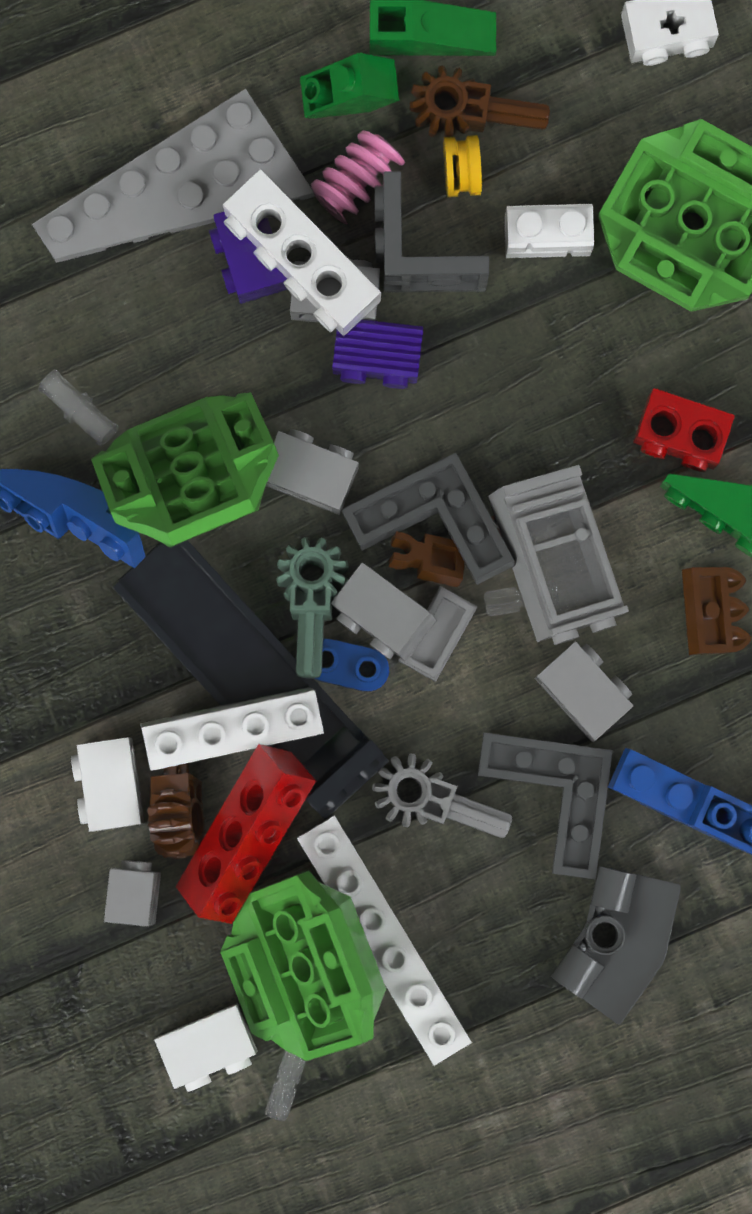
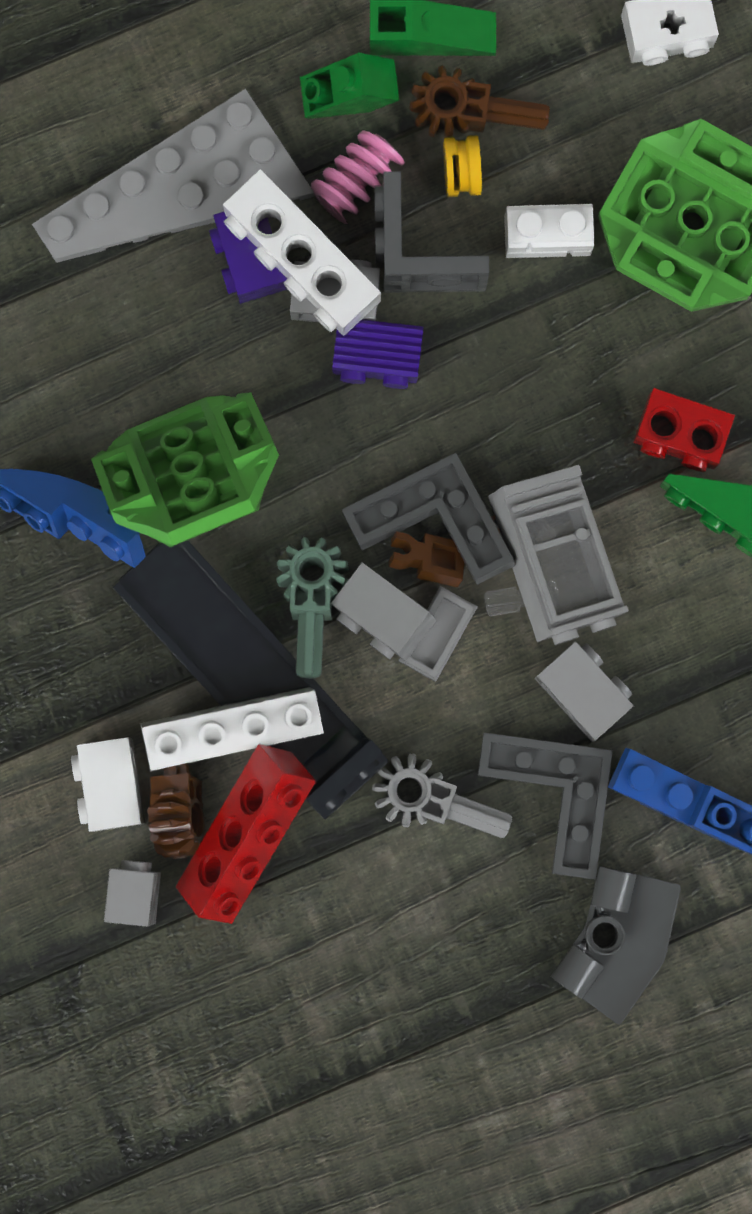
clear pin [38,370,119,447] -> none
white piece [155,1003,258,1092] -> none
bright green piece [220,871,386,1061] -> none
clear piece [265,1051,306,1121] -> none
light grey brick [266,429,359,515] -> none
white brick [297,816,472,1066] -> none
blue plate [314,639,389,692] -> none
reddish brown plate [682,567,752,655] -> none

